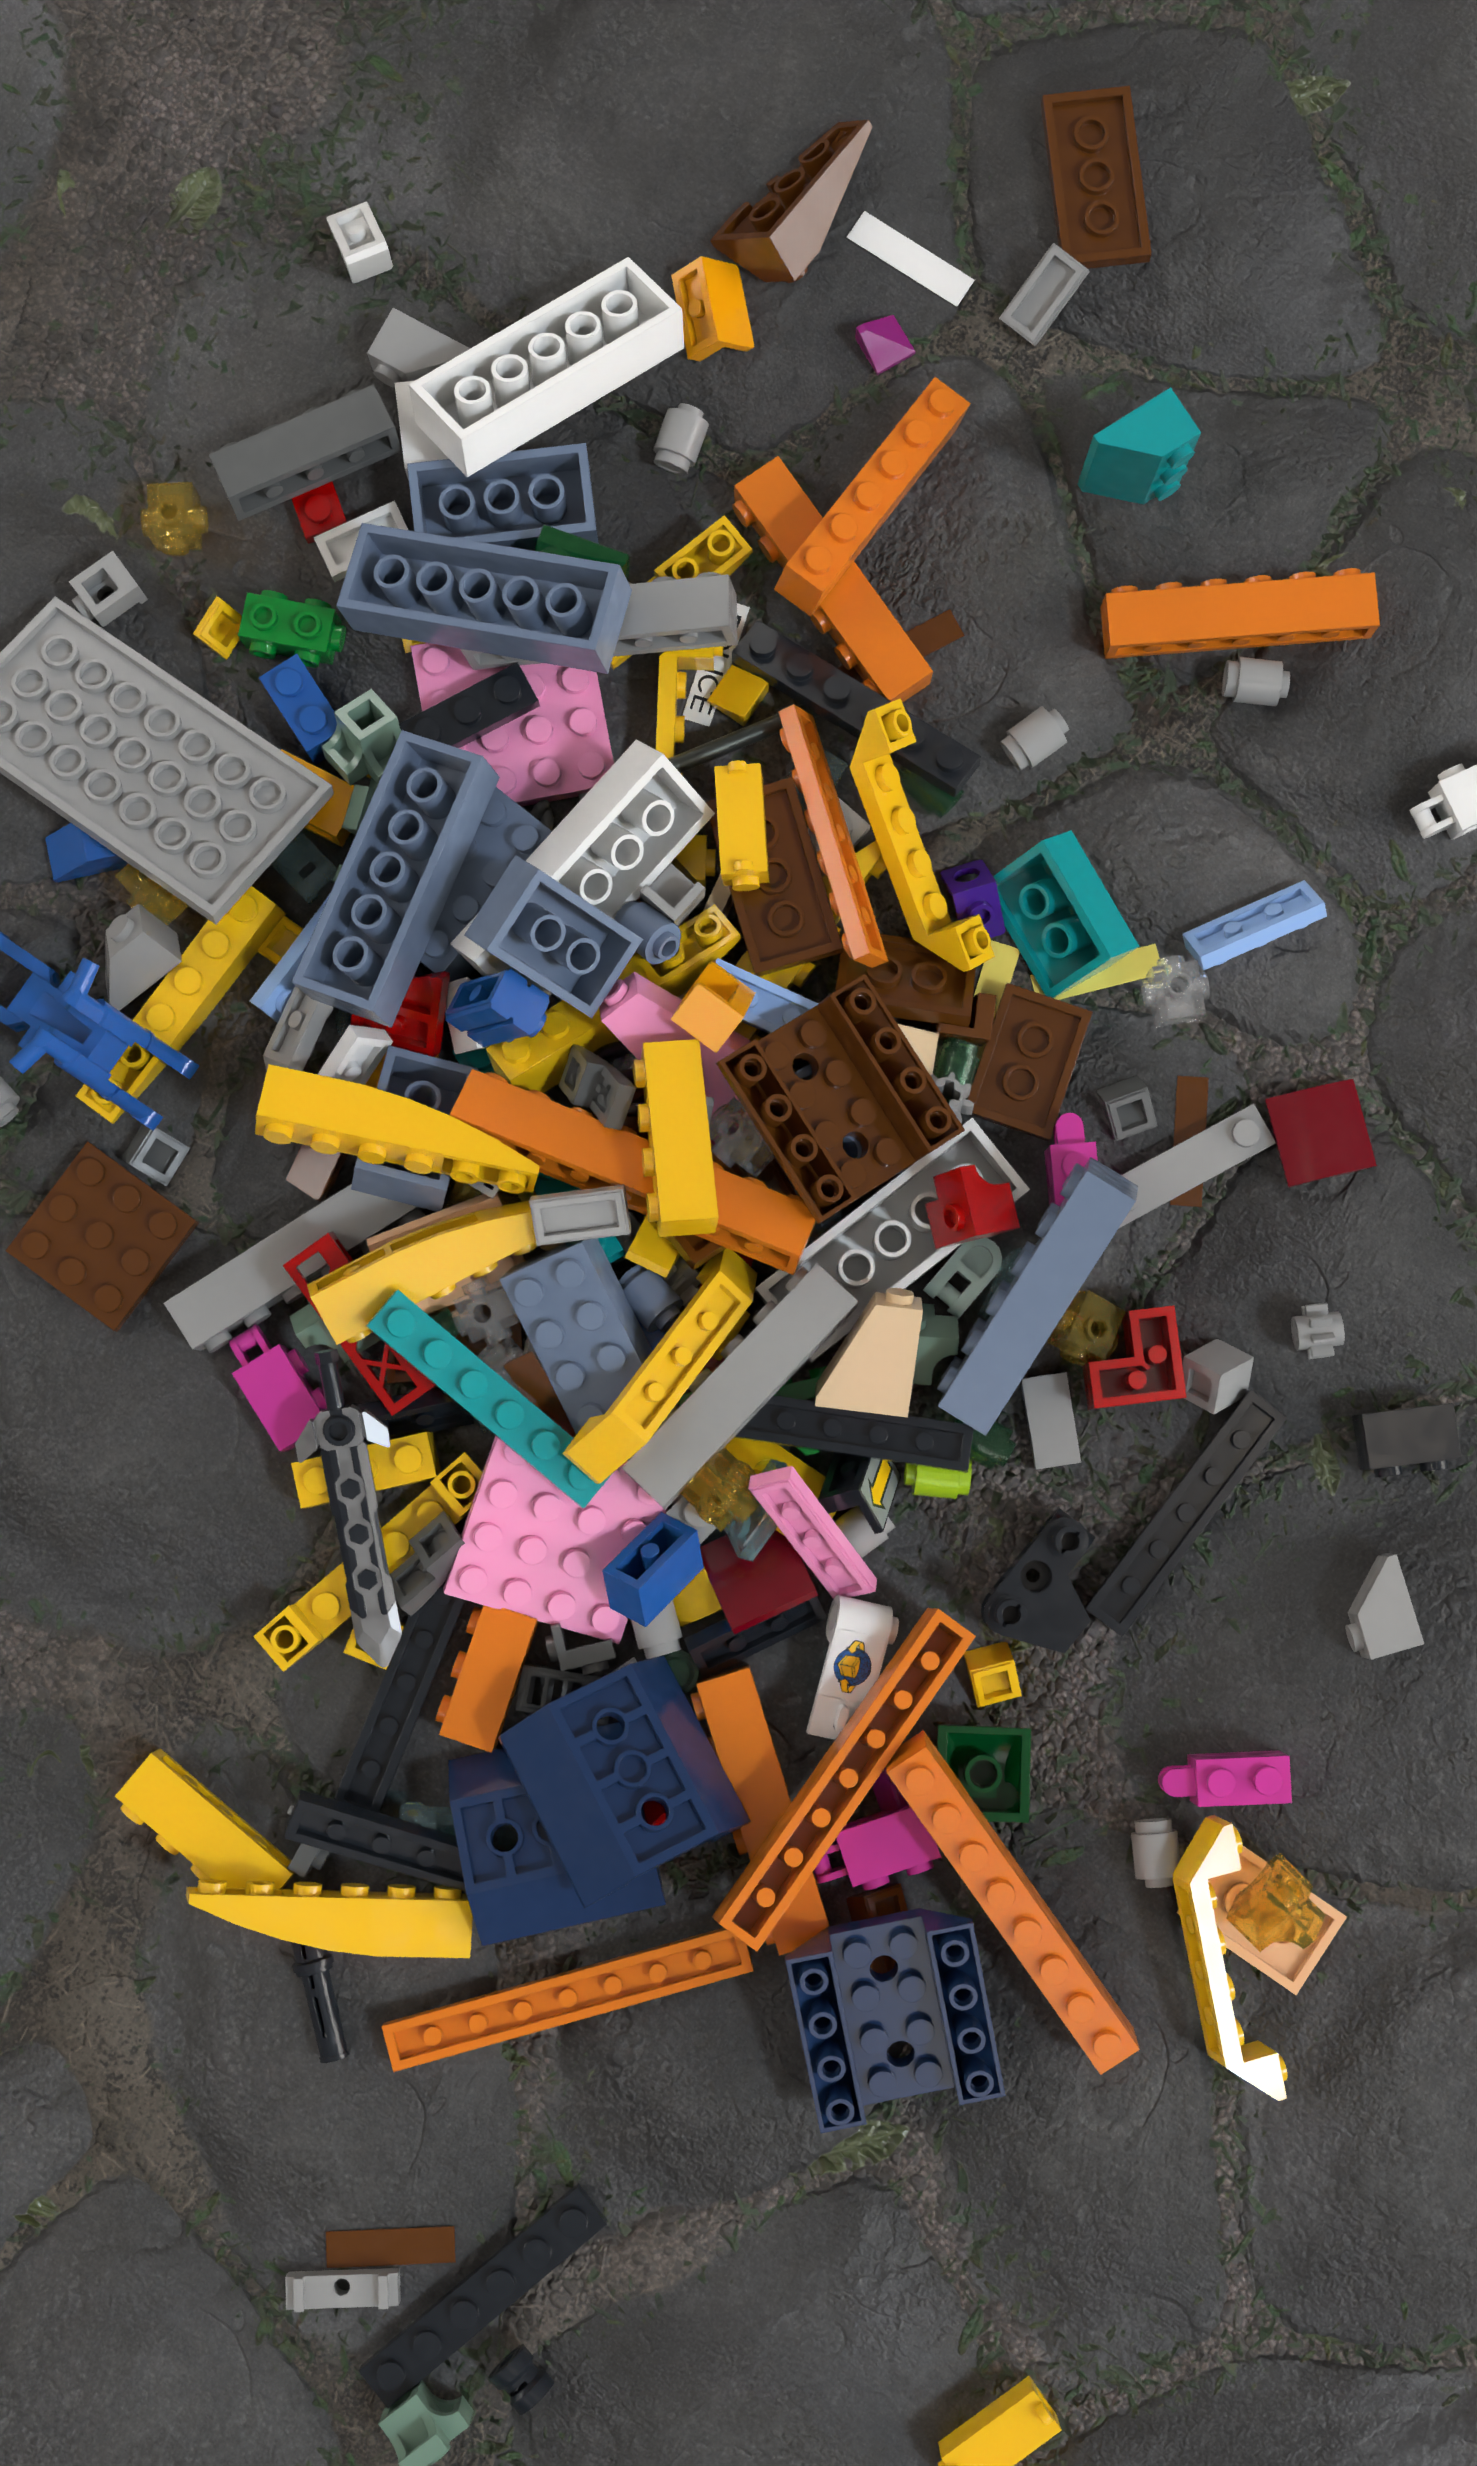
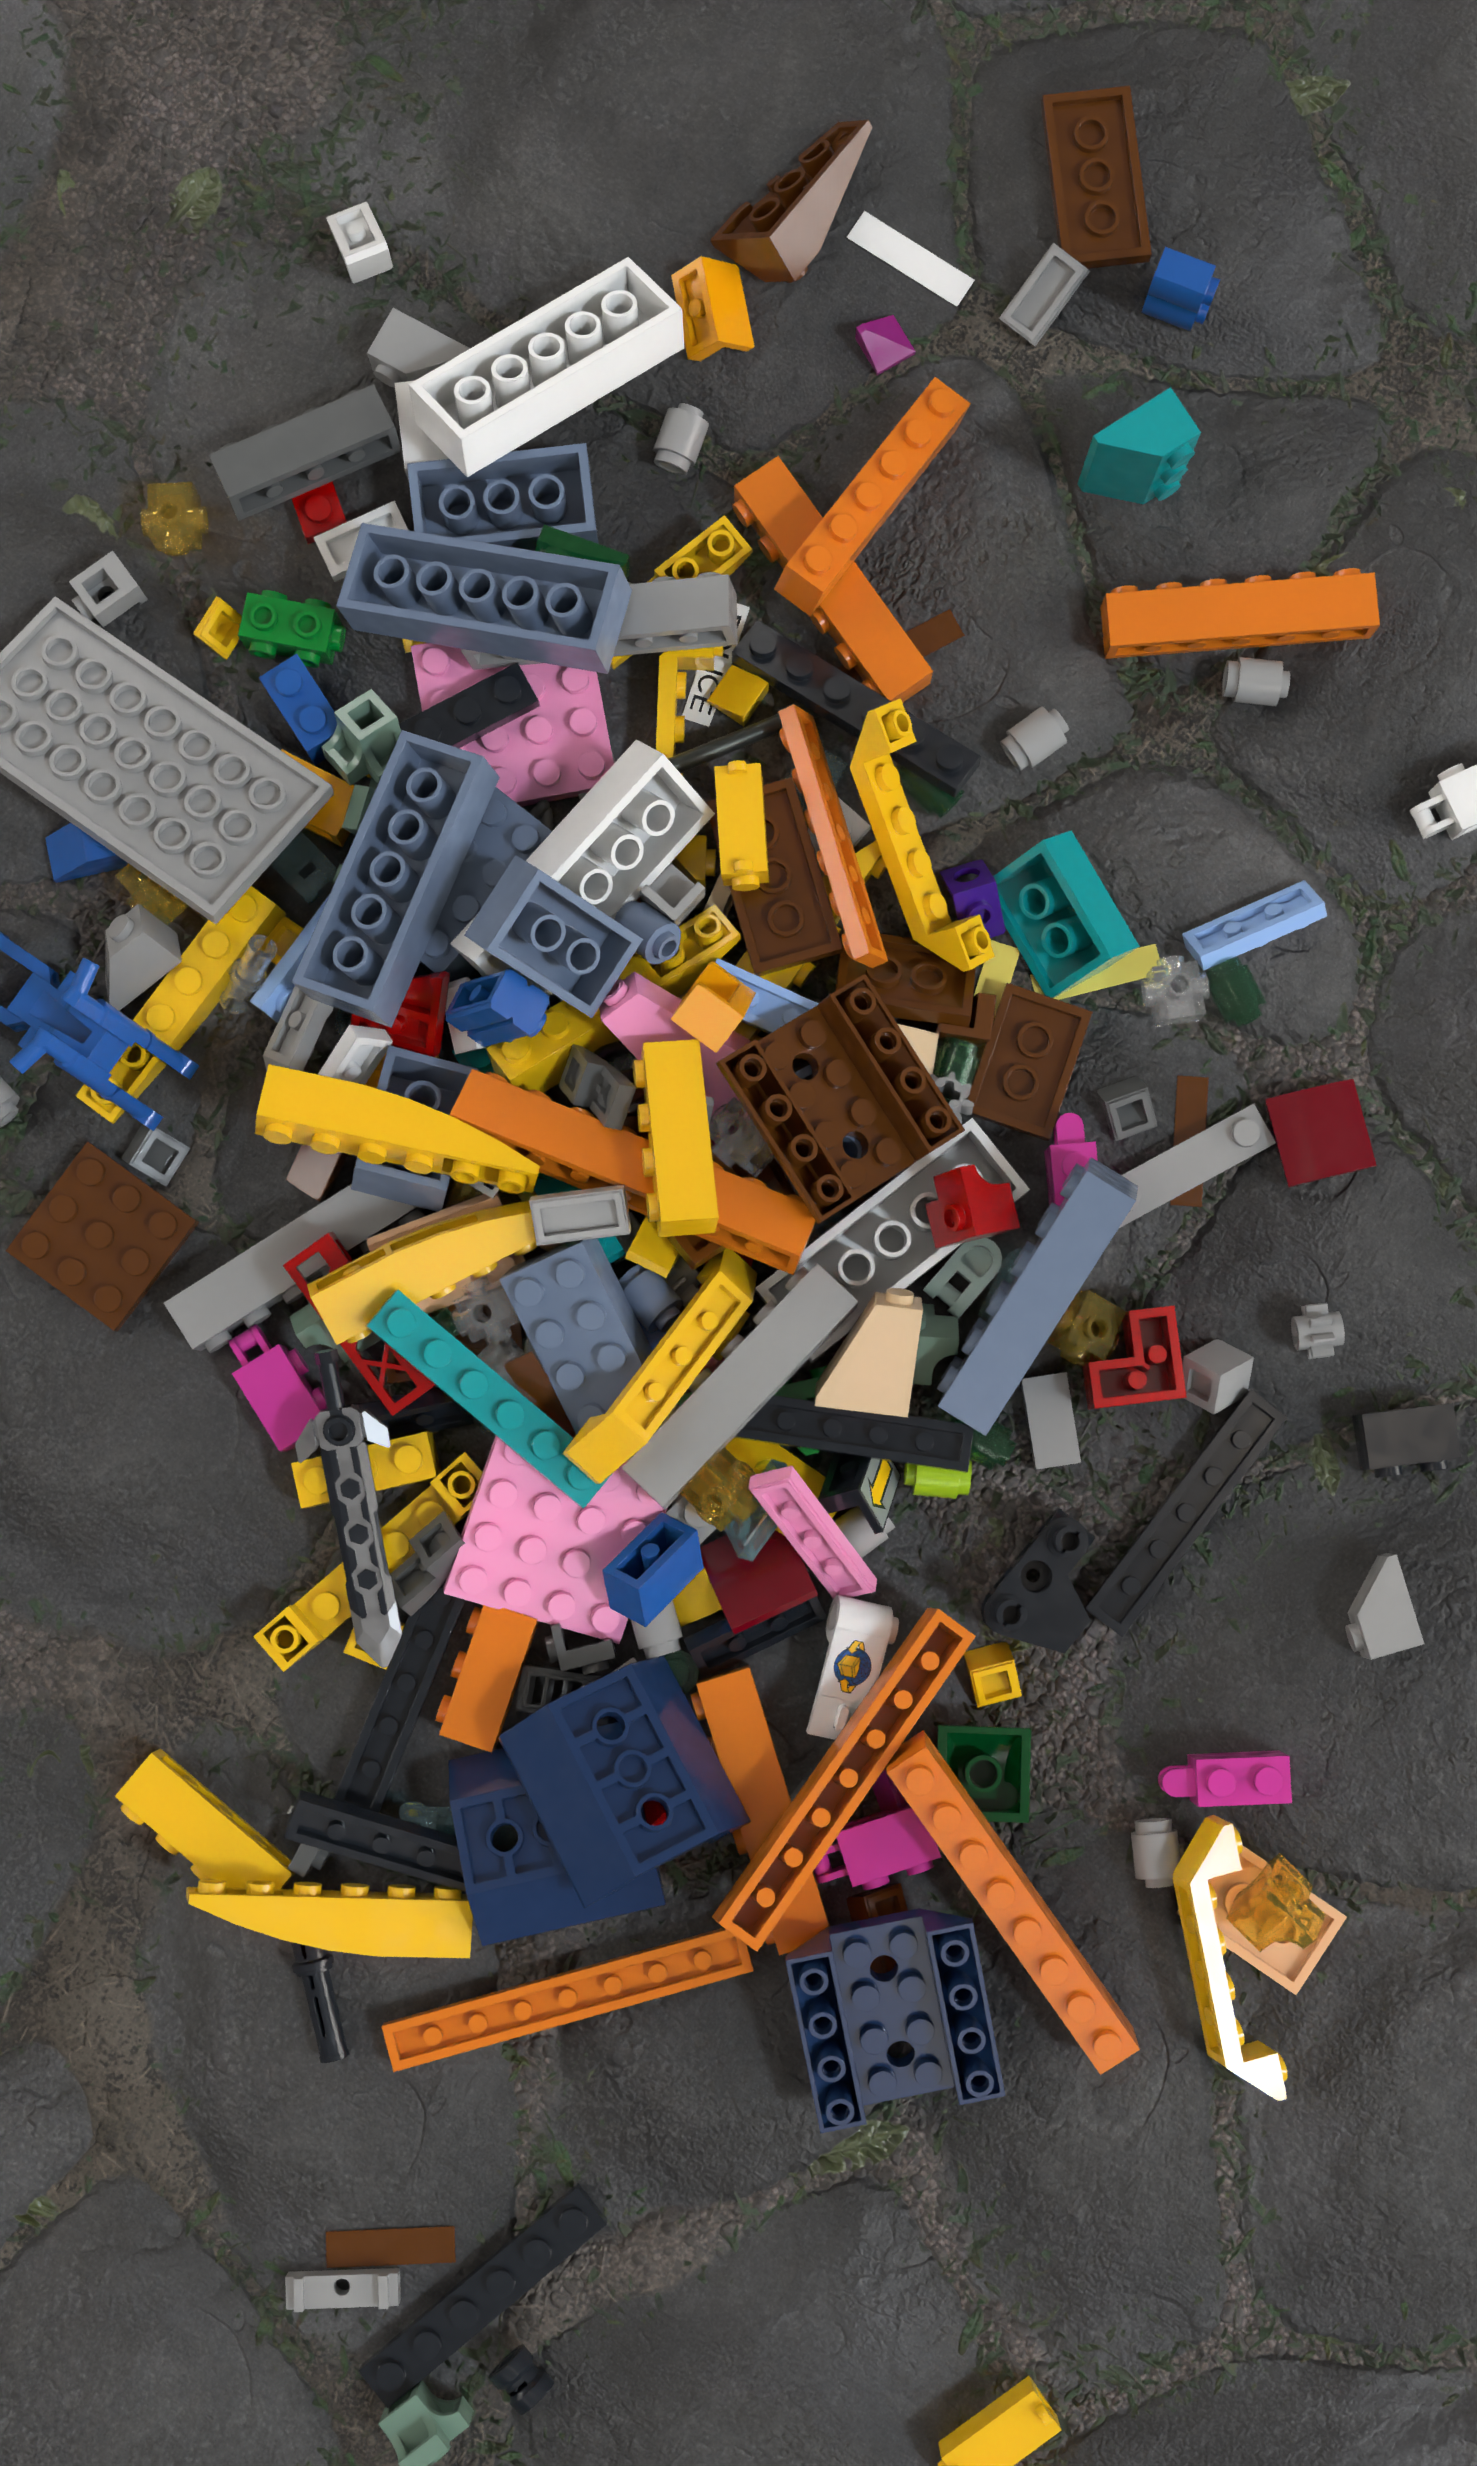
none -> clear pin [219,934,277,1014]
none -> blue brick [1141,246,1220,332]
none -> clear green brick [1206,957,1267,1028]

